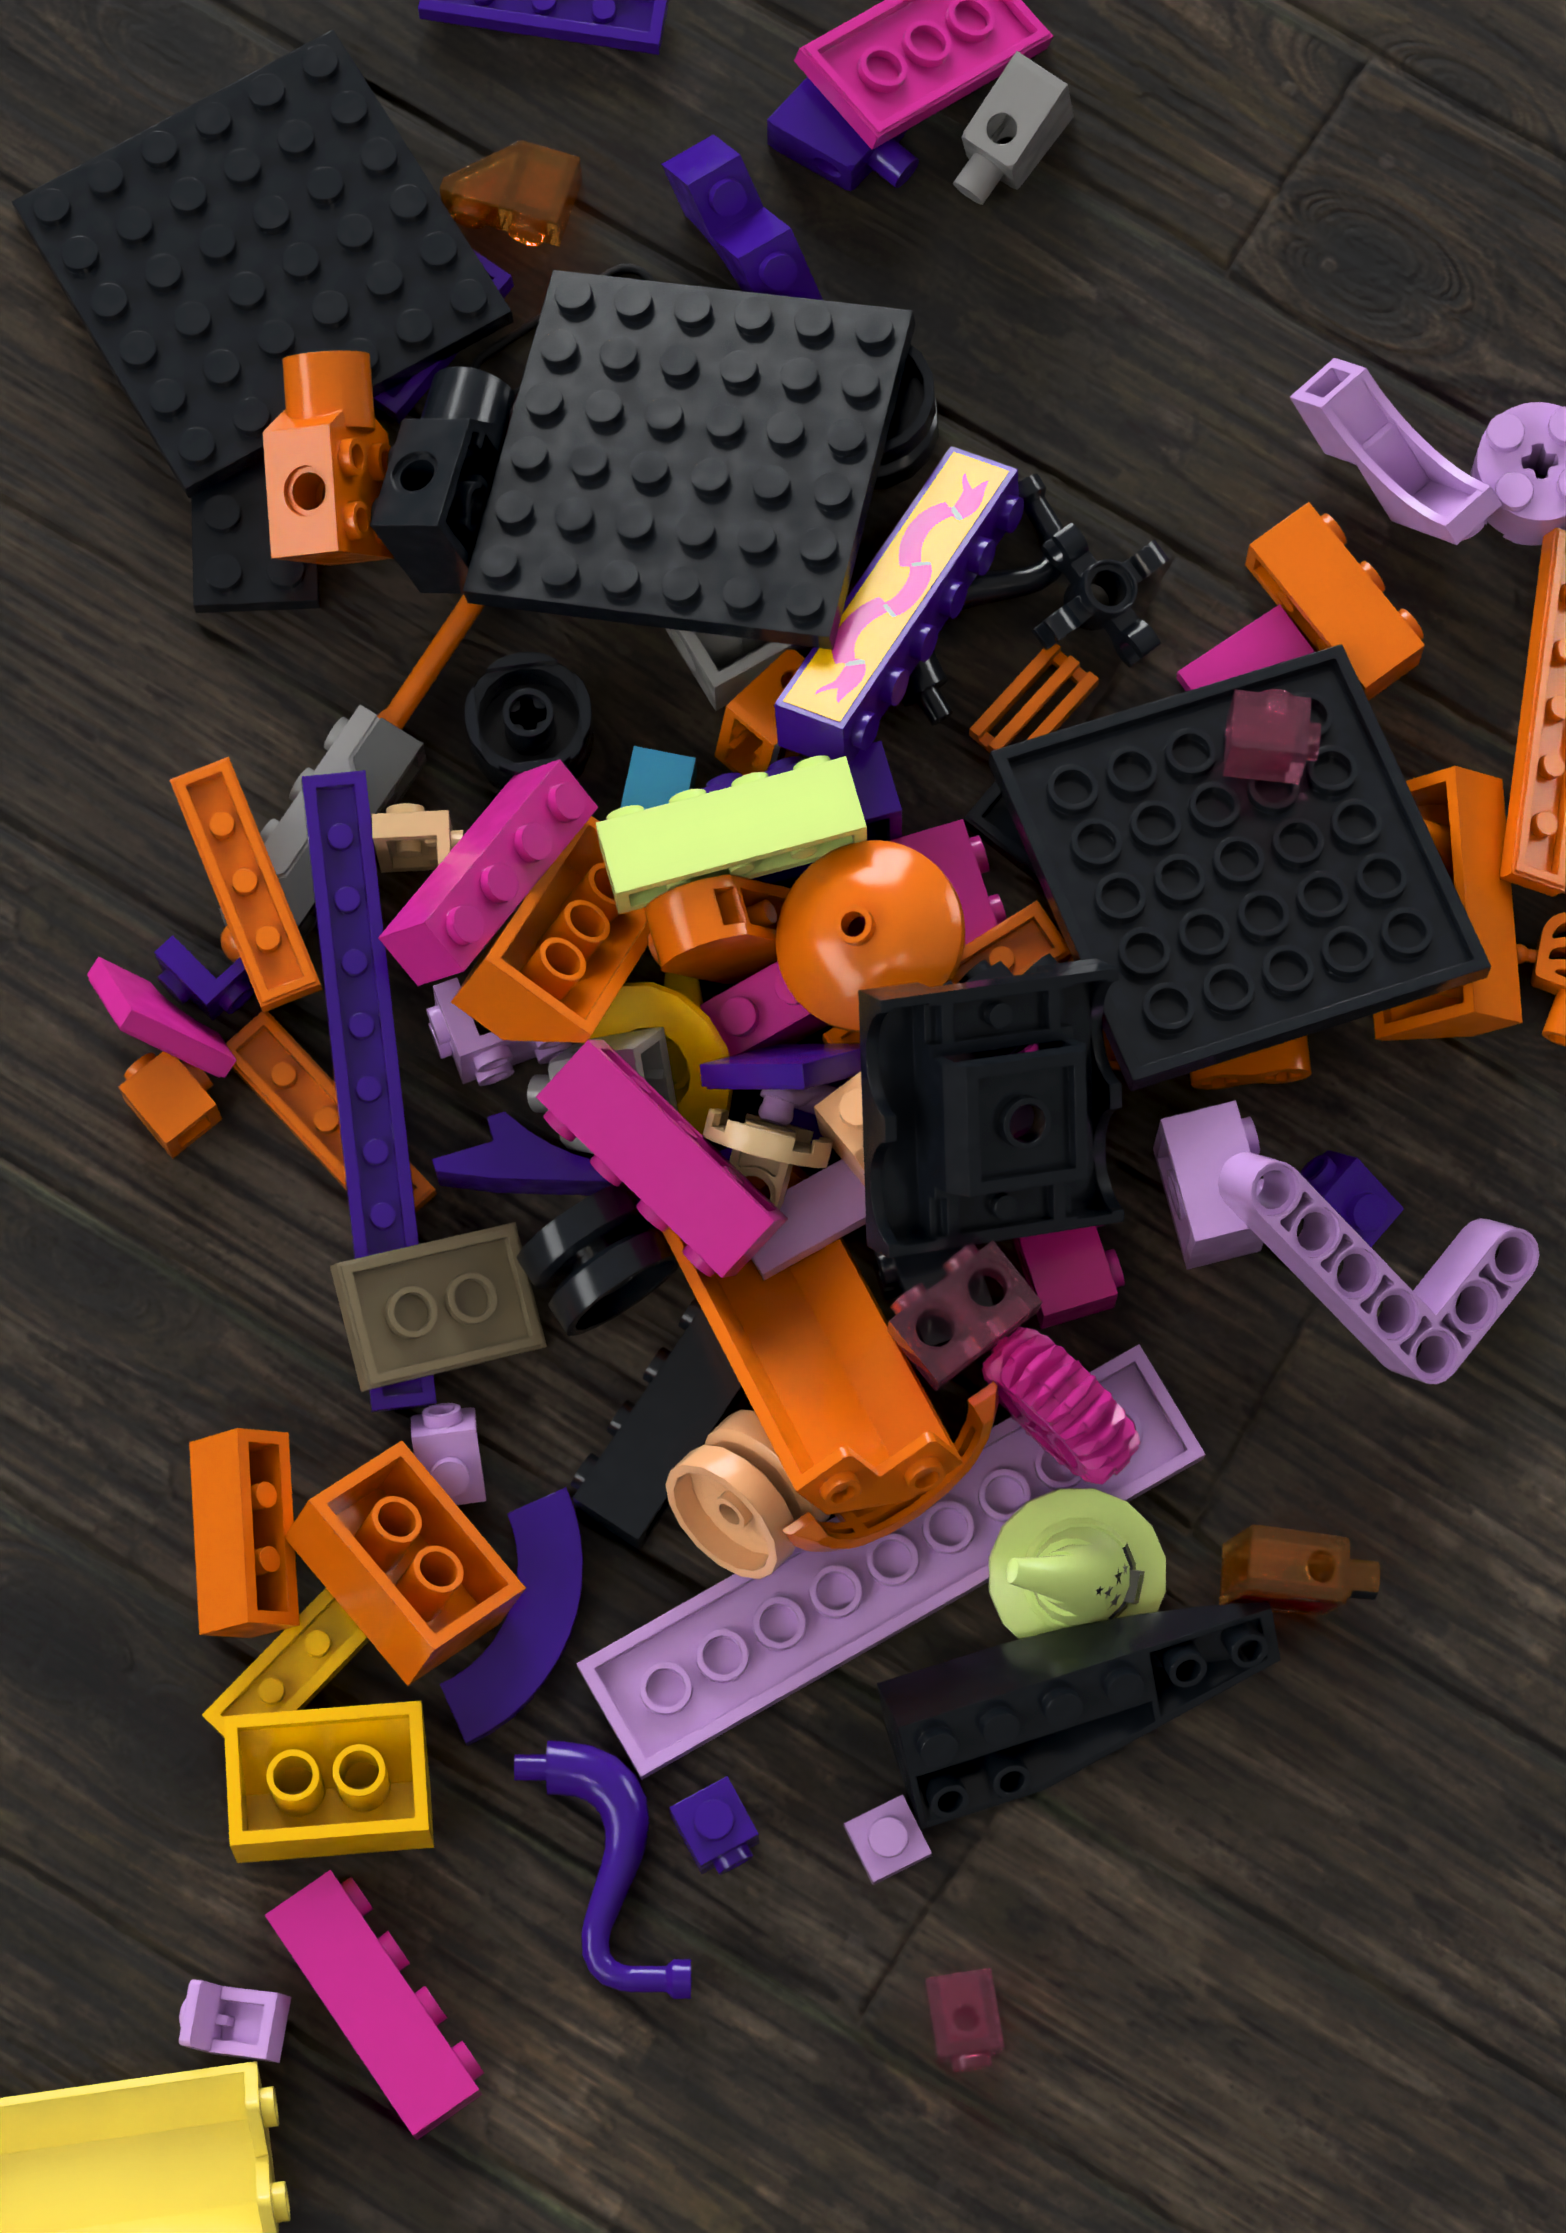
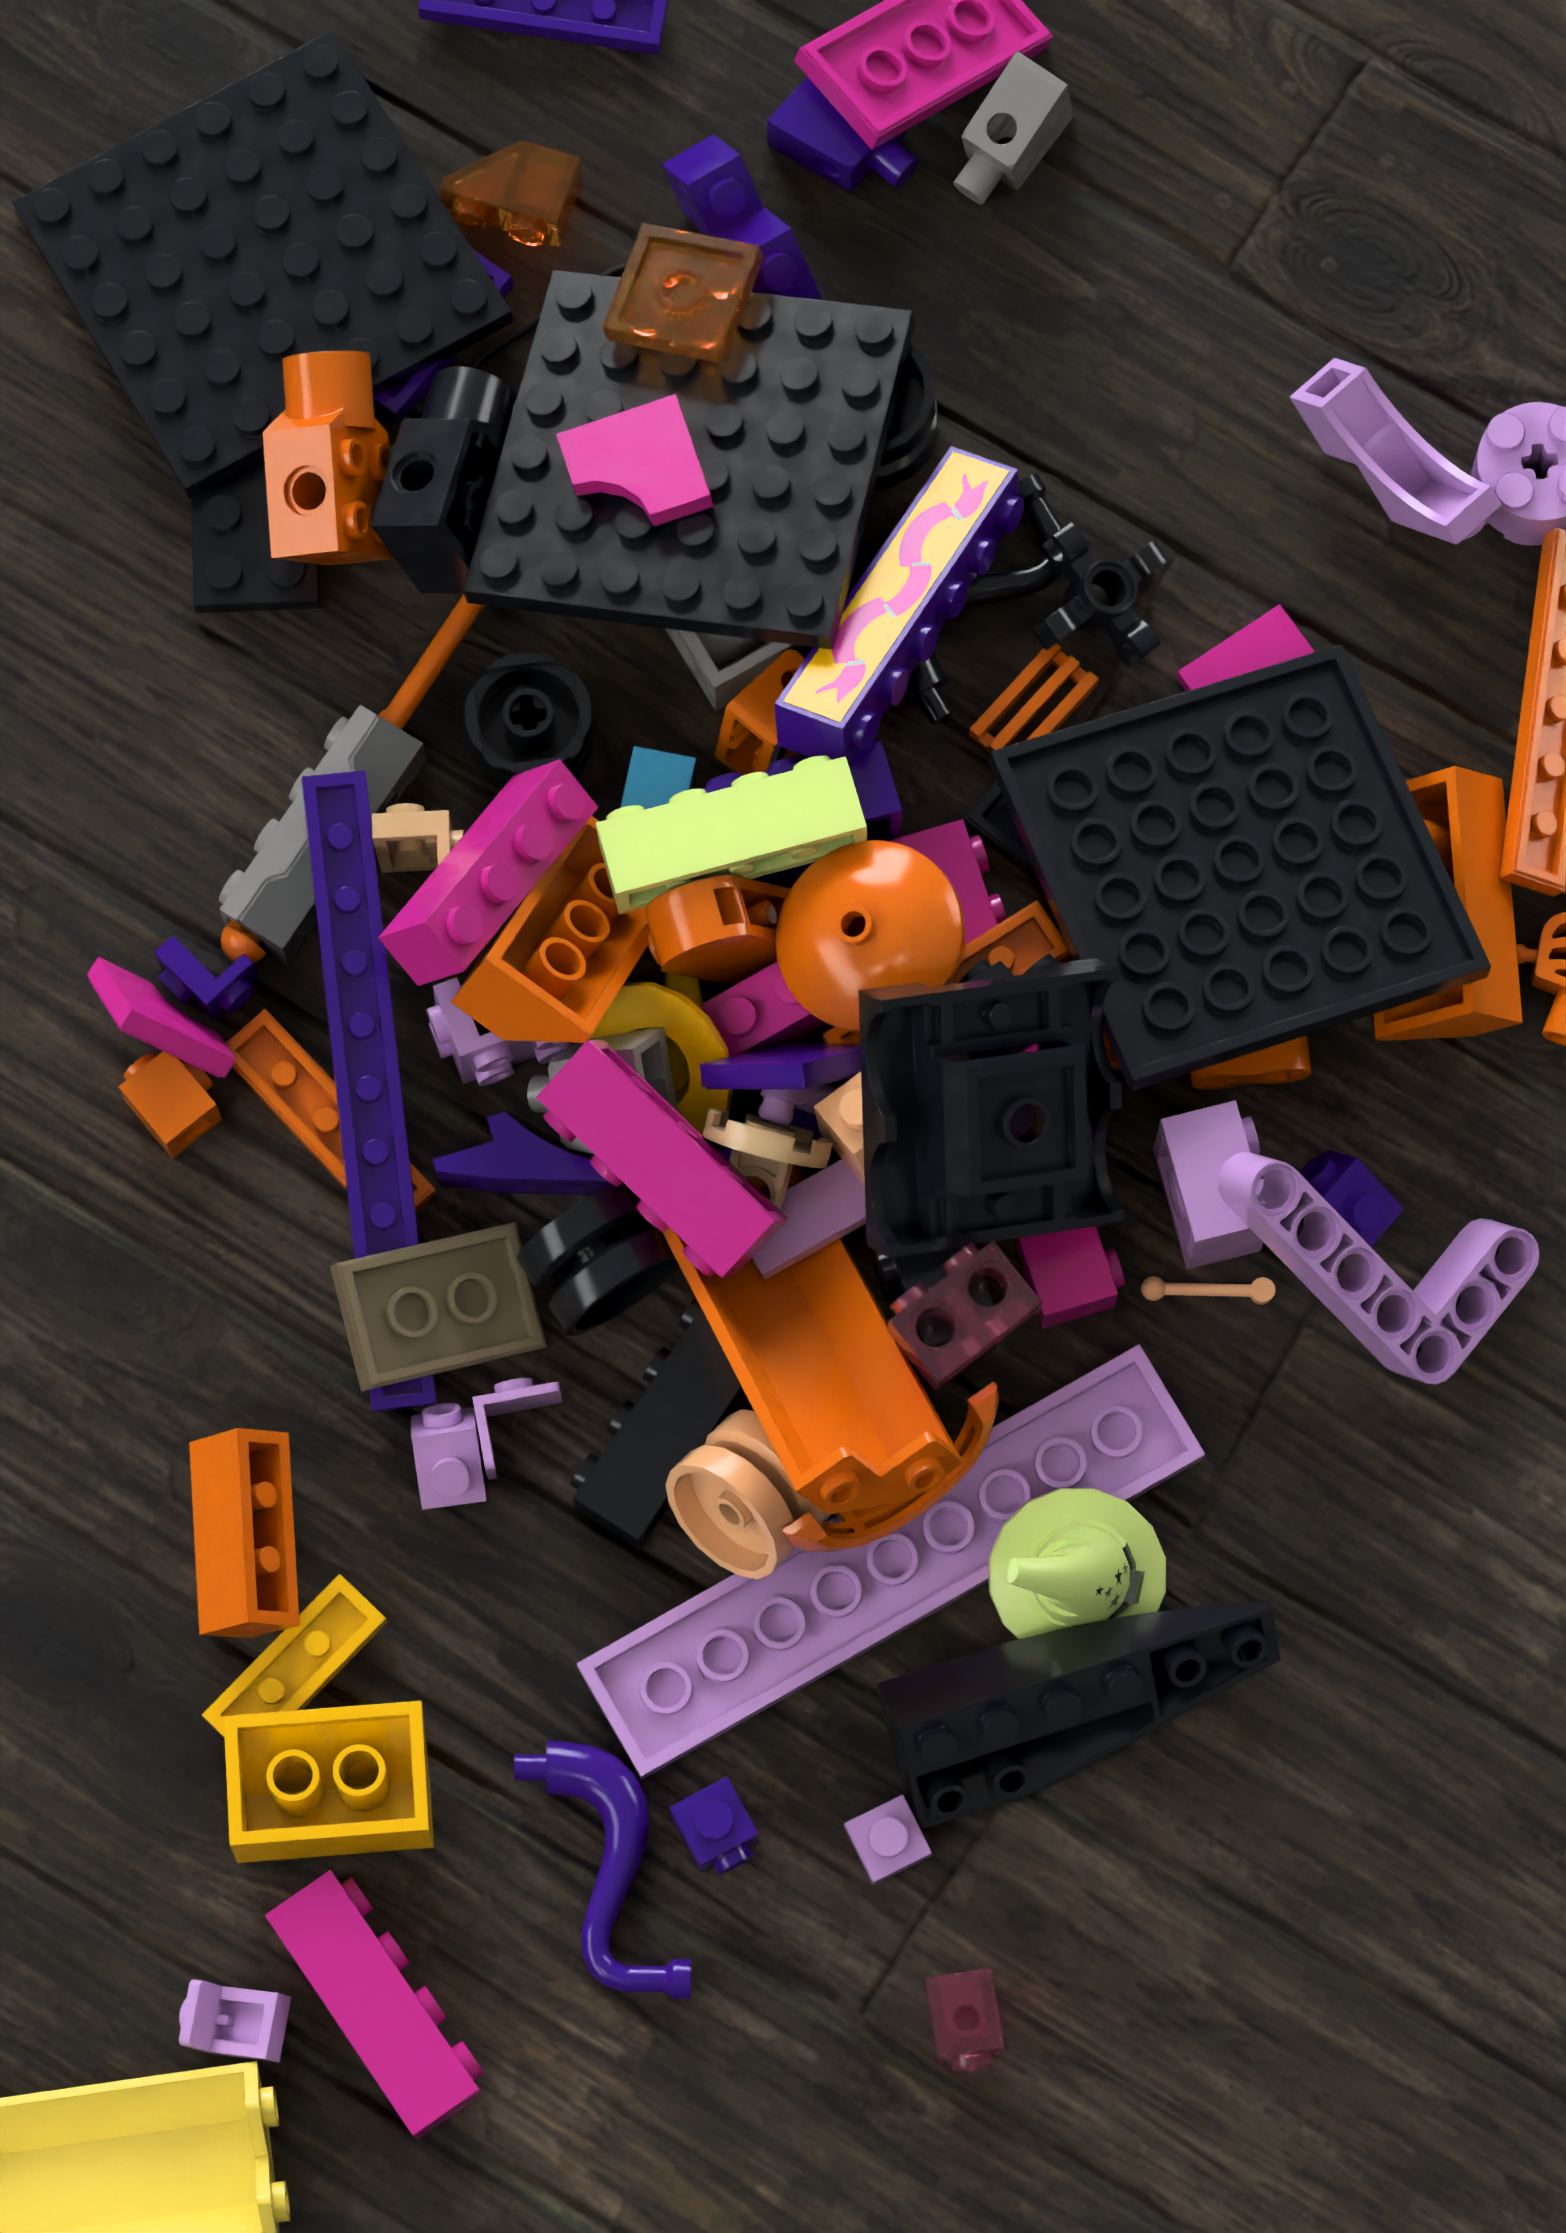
orange tile [170,757,322,1013] -> none
orange brick [284,1440,526,1686] -> none
dark purple tile [440,1487,584,1746] -> none
dark pink gear [982,1327,1140,1485] -> none
clear orange torso [1219,1524,1380,1615] -> none
clear pink brick [1223,689,1321,784] -> none
orange brick [1245,502,1425,701] -> none
none -> lavender bracket [472,1378,562,1480]
none -> tile [556,394,714,527]
none -> clear orange plate [602,223,763,364]
none -> light nougat hinge [1141,1276,1276,1305]

